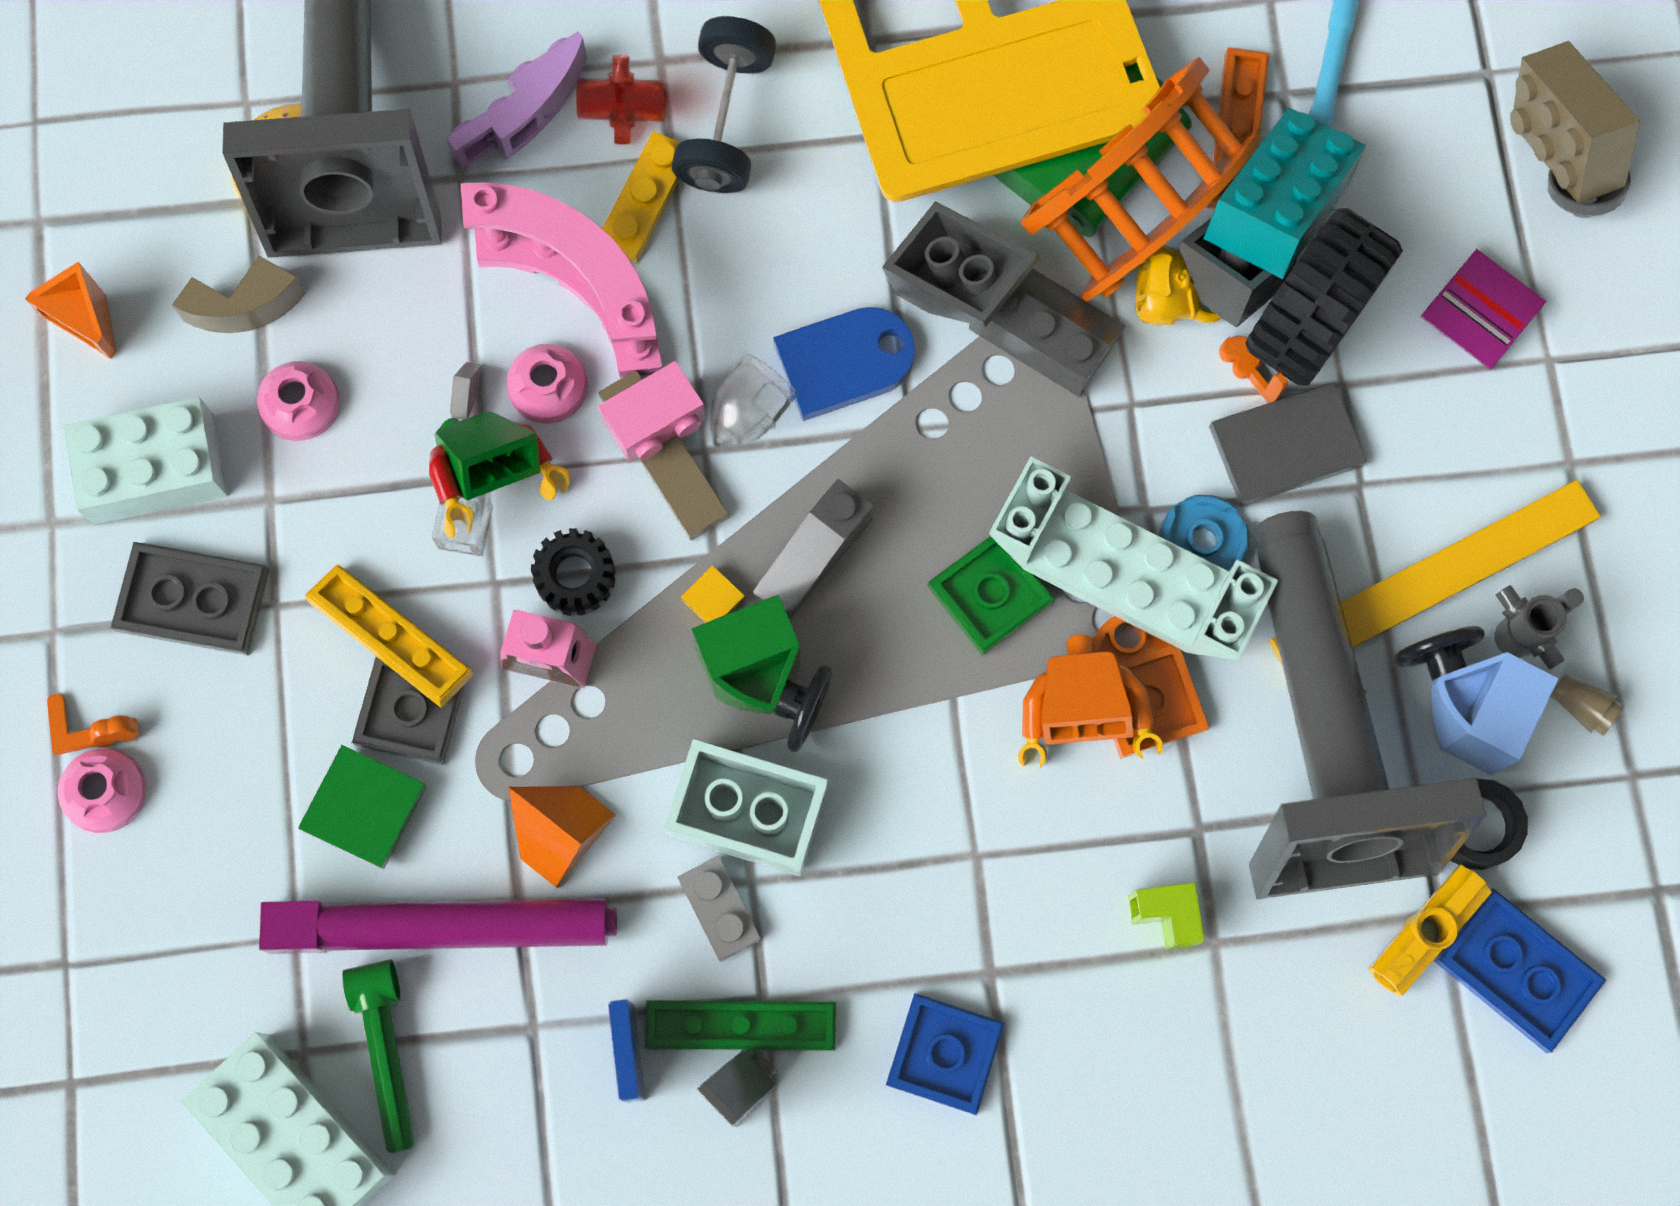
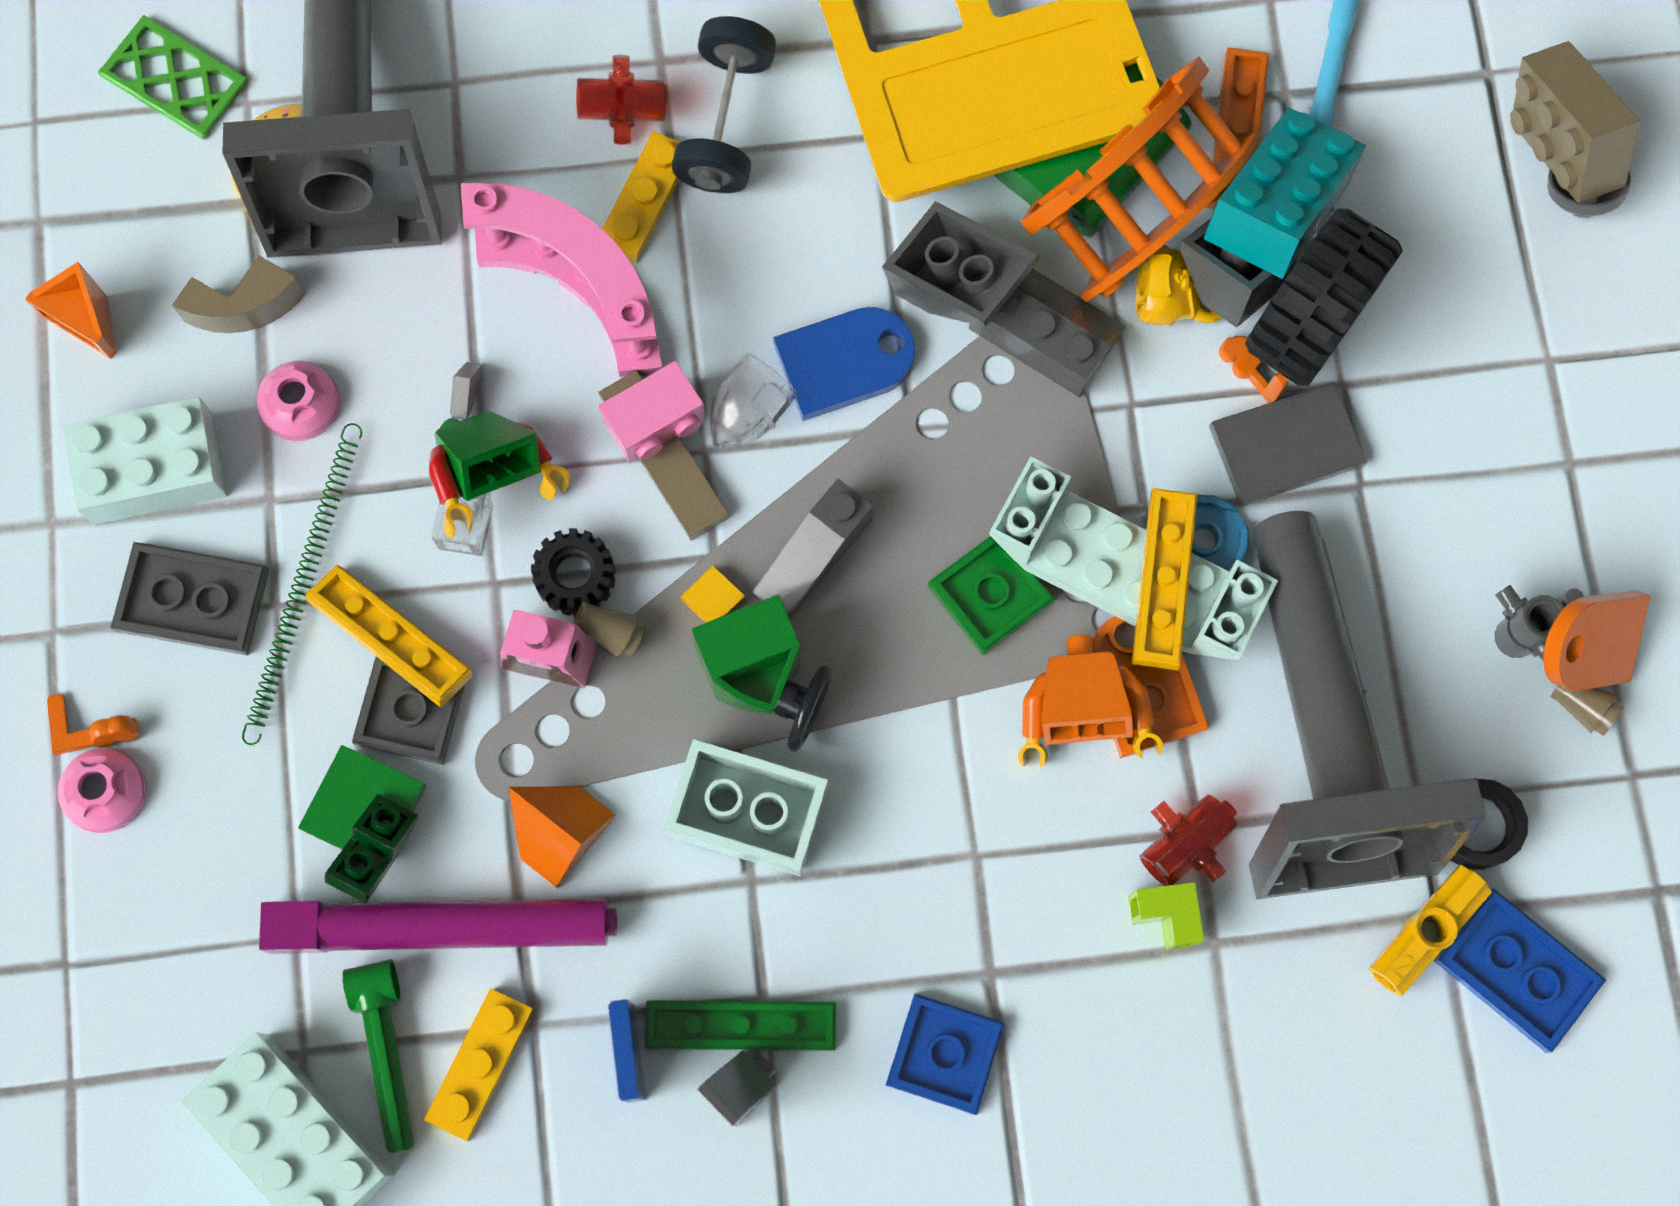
lavender slope [446,31,587,170] -> none
bright pink piece [507,344,588,424] -> none
light grey plate [677,855,761,962] -> none
yellow tile [1269,479,1601,665] -> none
light blue piece [1394,626,1559,775] -> none
magenta slope [1420,249,1547,370] -> none
none -> bright green window [98,15,248,139]
none -> green piece [242,423,362,745]
none -> dark green slope [324,794,418,904]
none -> yellow plate [424,988,535,1141]
none -> dark tan cone [573,601,645,657]
none -> yellow tile [1132,488,1198,671]
none -> clear red pin [1139,794,1237,886]
none -> orange tile [1543,590,1651,691]

